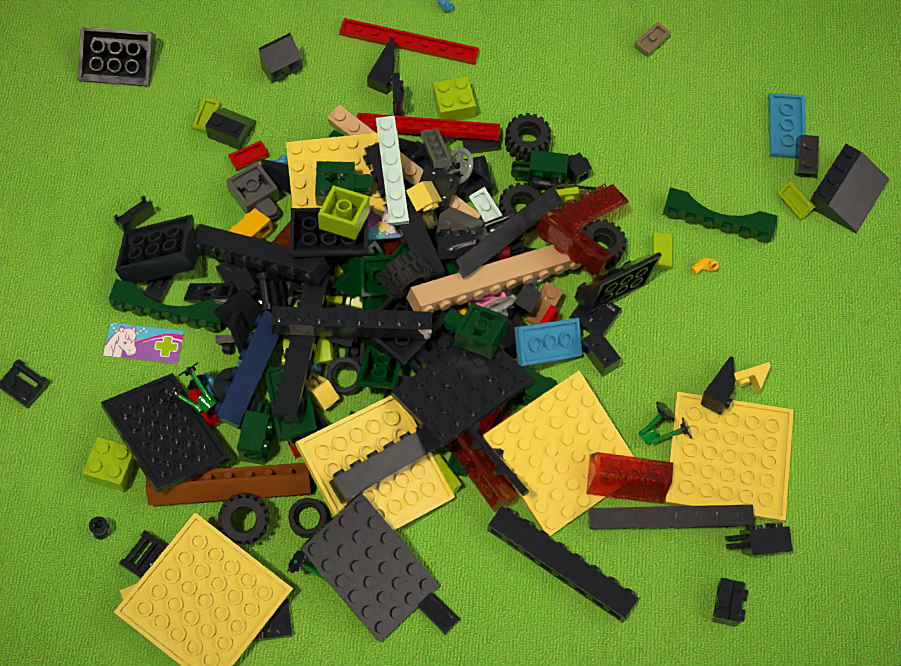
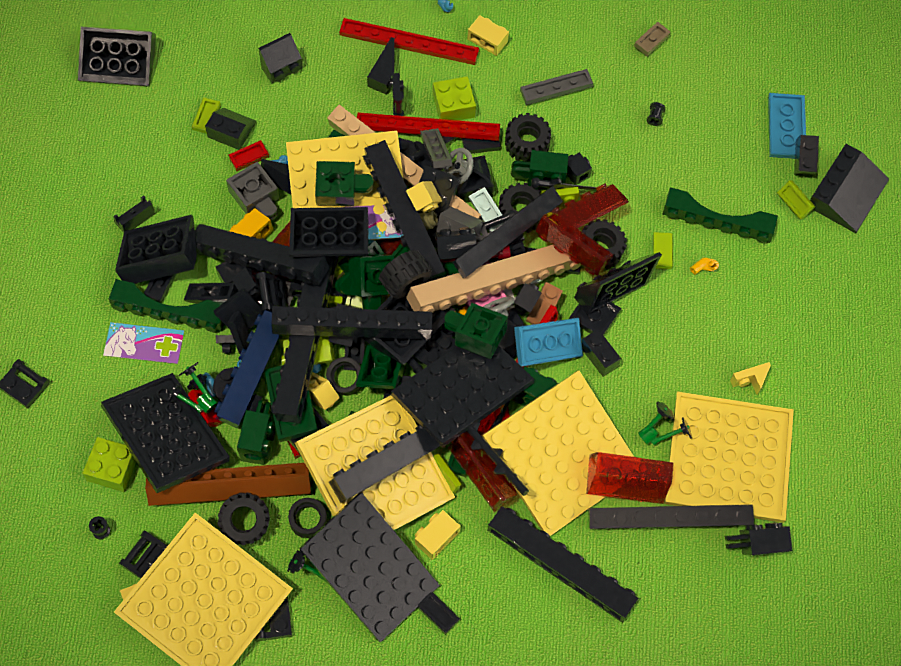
lime brick [318,185,370,240] -> none
light aqua plate [376,116,409,226] -> none
black slope [701,356,734,415] -> none
black brick [712,578,748,627] -> none
none -> light yellow brick [415,510,461,560]
none -> light yellow brick [467,15,509,56]
none -> dark grey plate [520,69,593,105]
none -> black bush [646,102,666,126]

